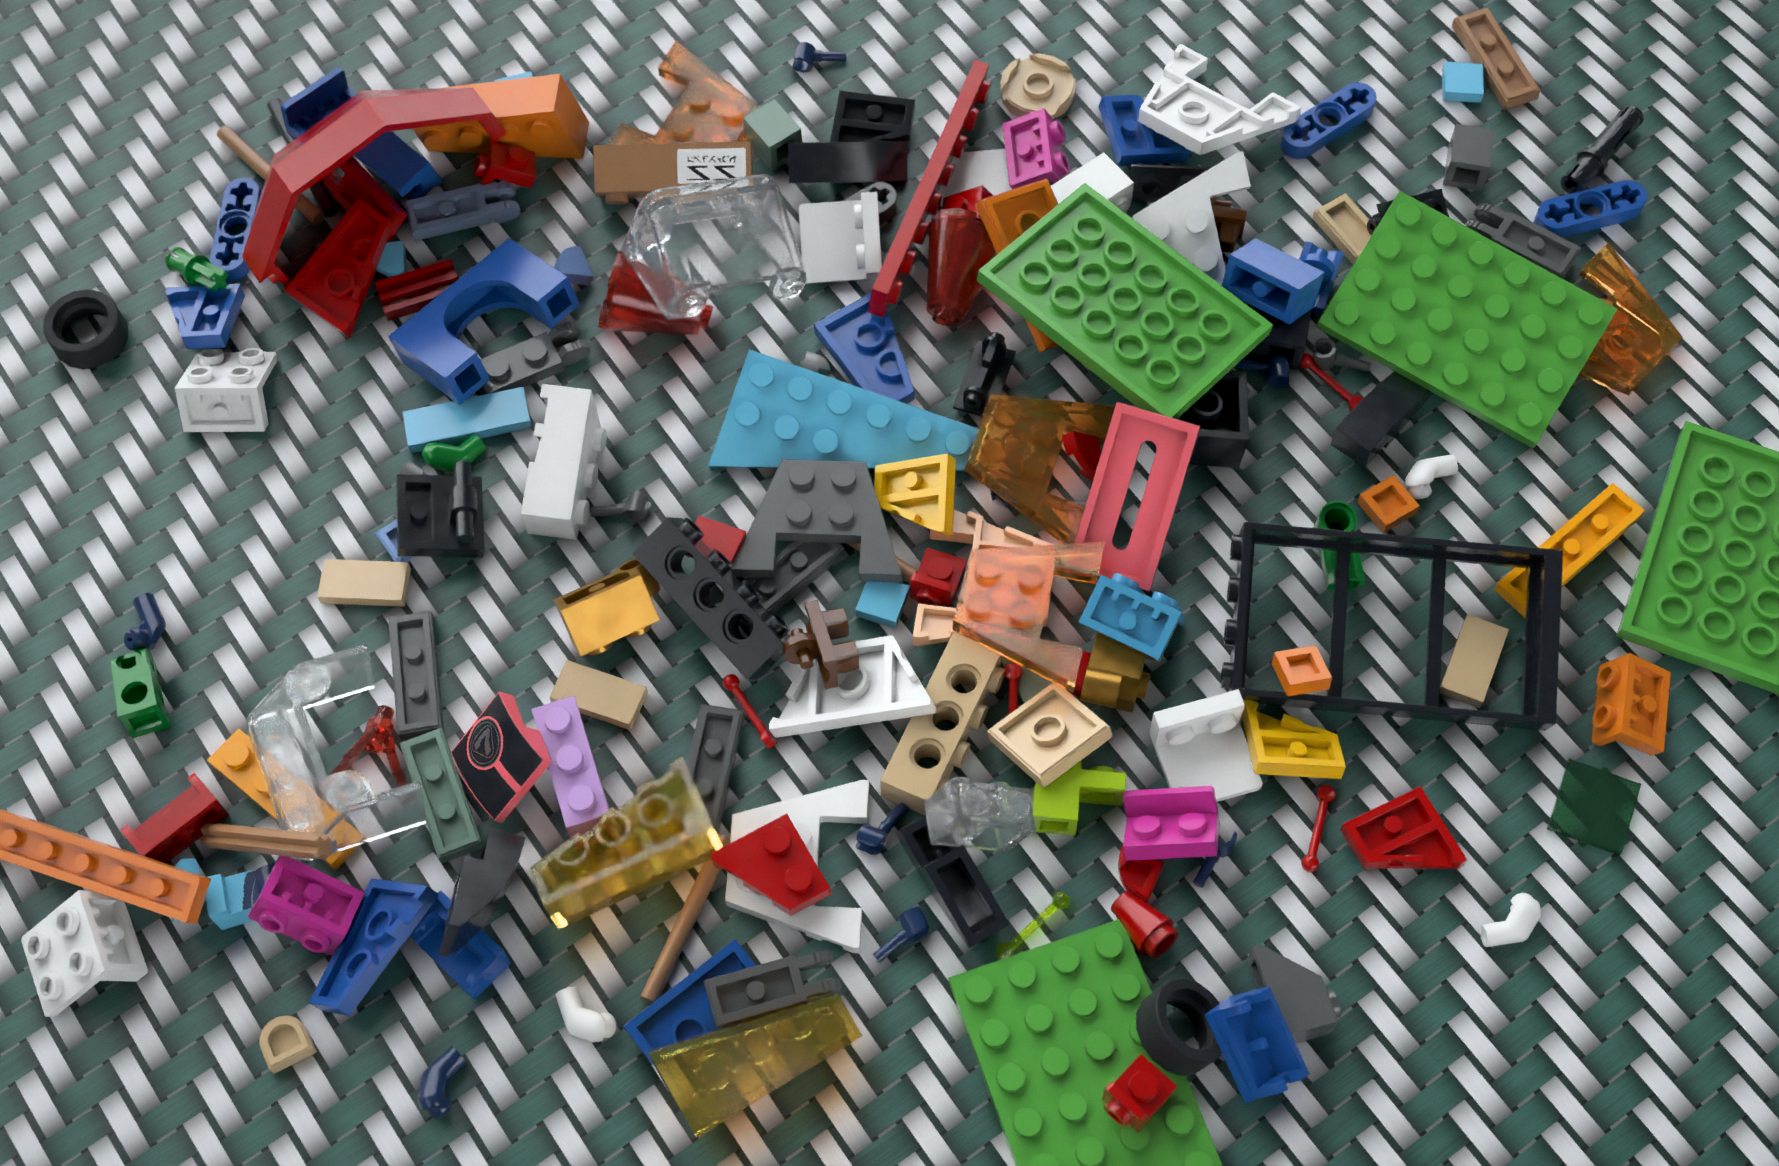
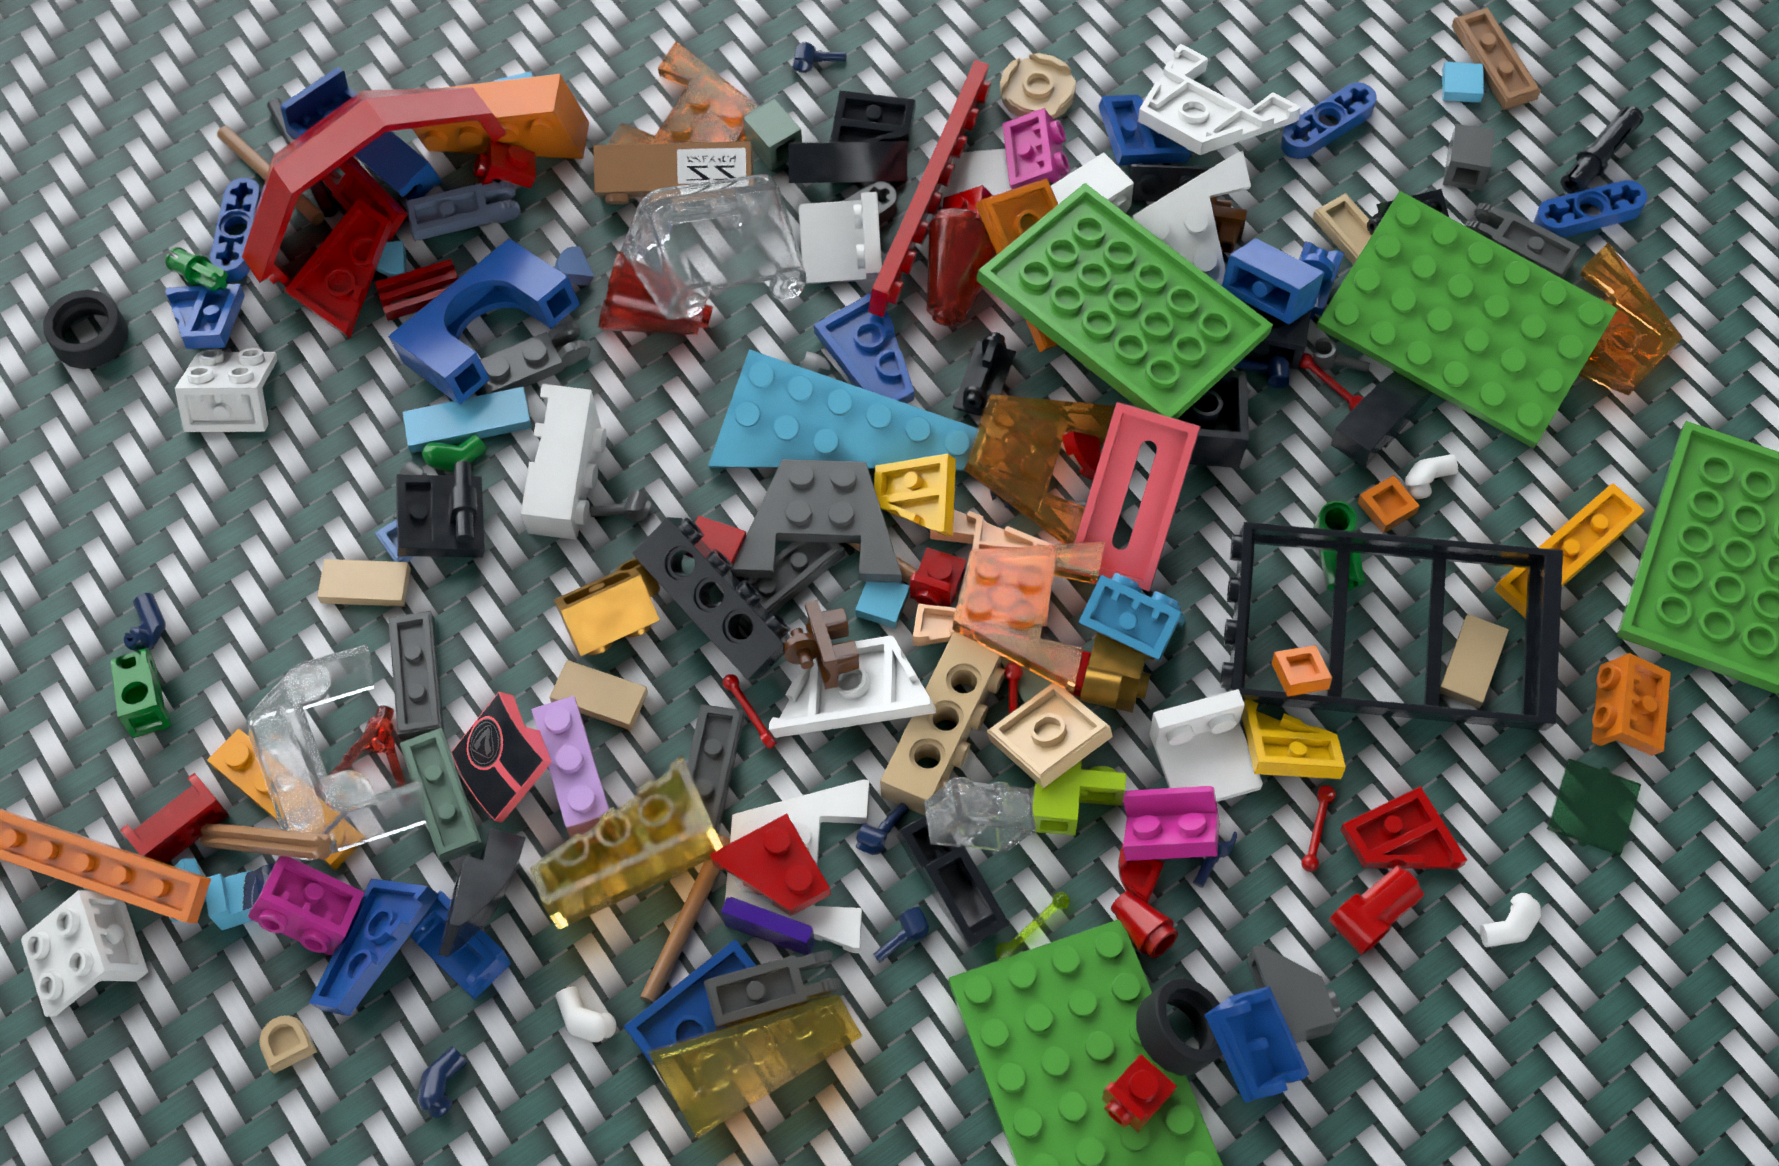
none -> dark purple tile [721,896,815,955]
none -> red piece [1329,866,1425,955]

